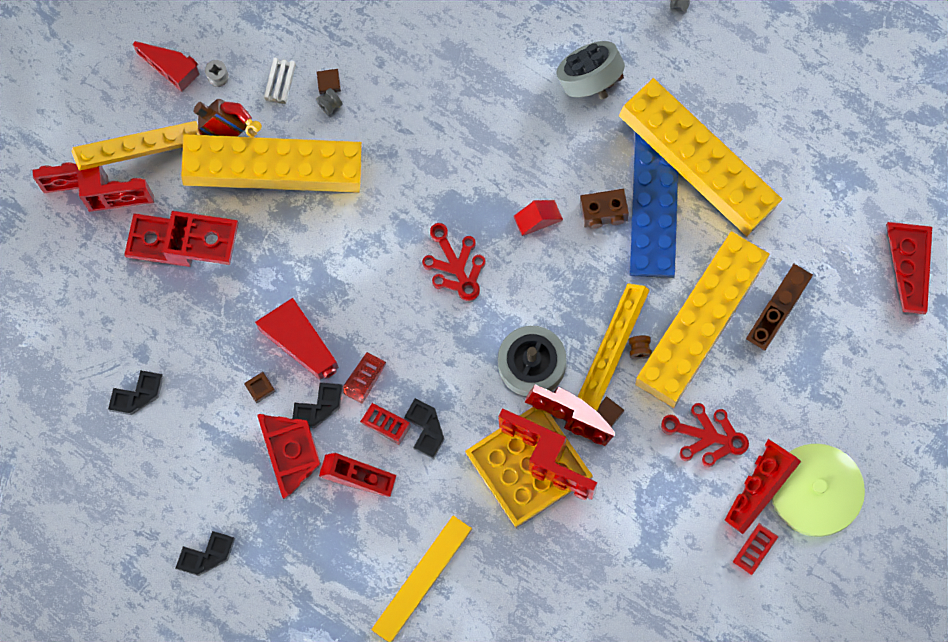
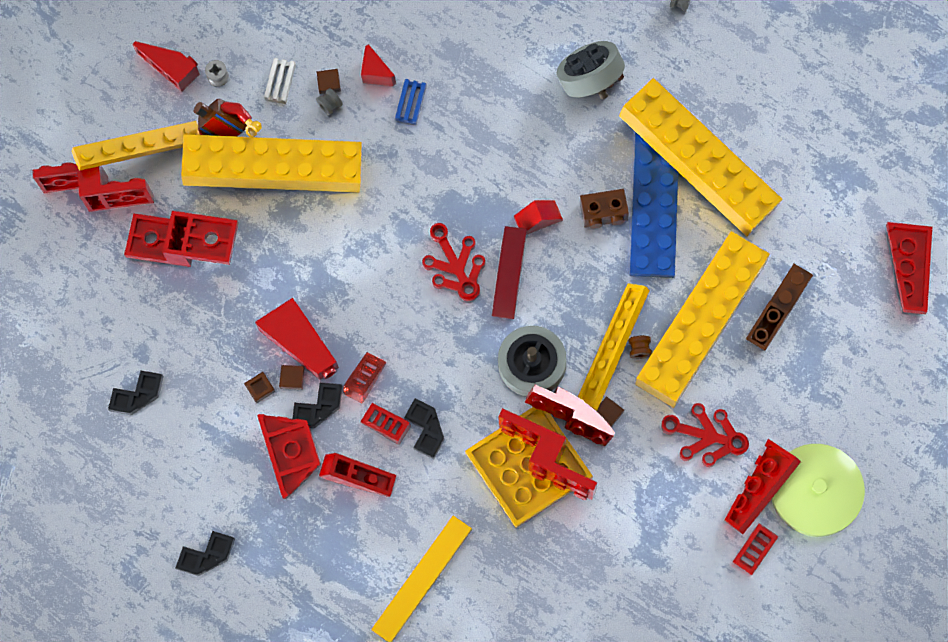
none -> reddish brown tile [279,365,305,390]
none -> red slope [361,44,396,86]
none -> blue tile [395,79,427,125]
none -> dark red slope [492,226,527,319]

